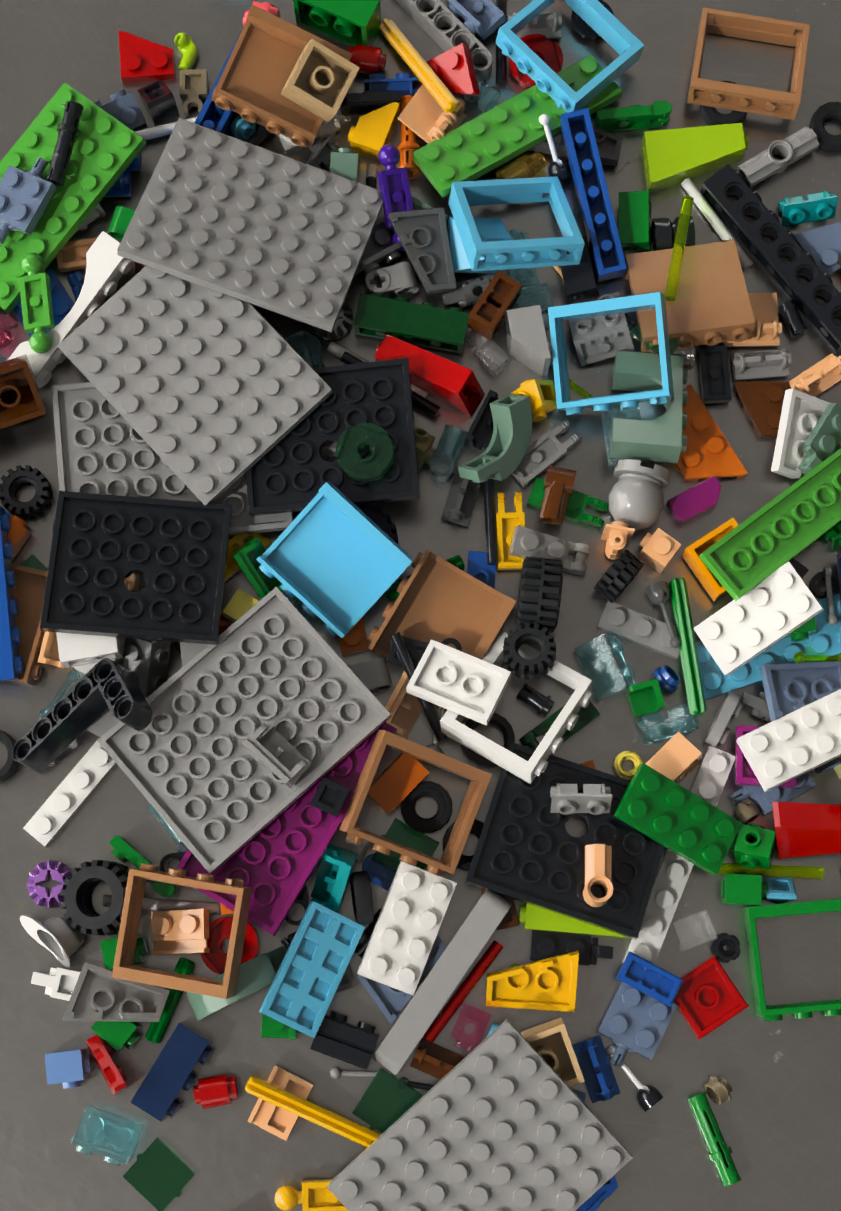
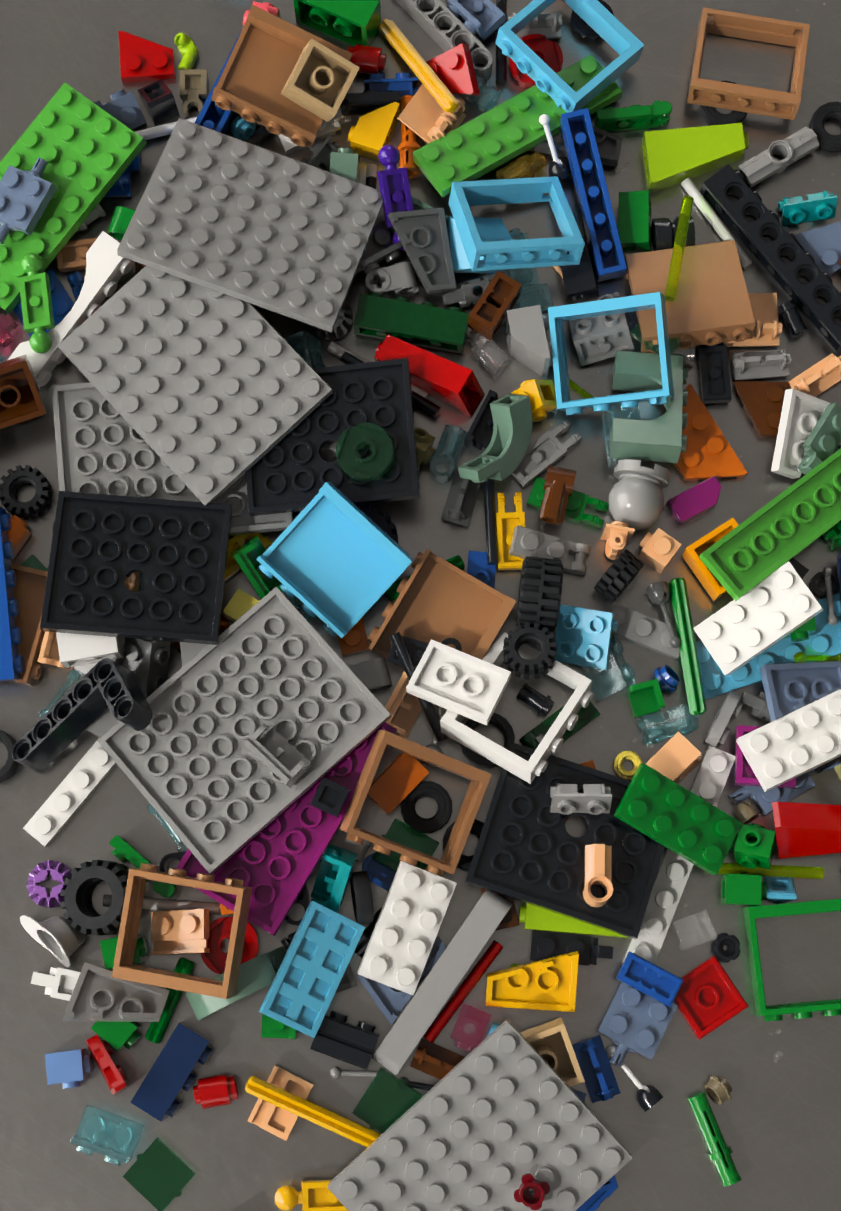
black pin [46,101,84,186] -> none
none -> dark red plate [514,1173,550,1210]
none -> medium azure hinge [555,604,618,670]

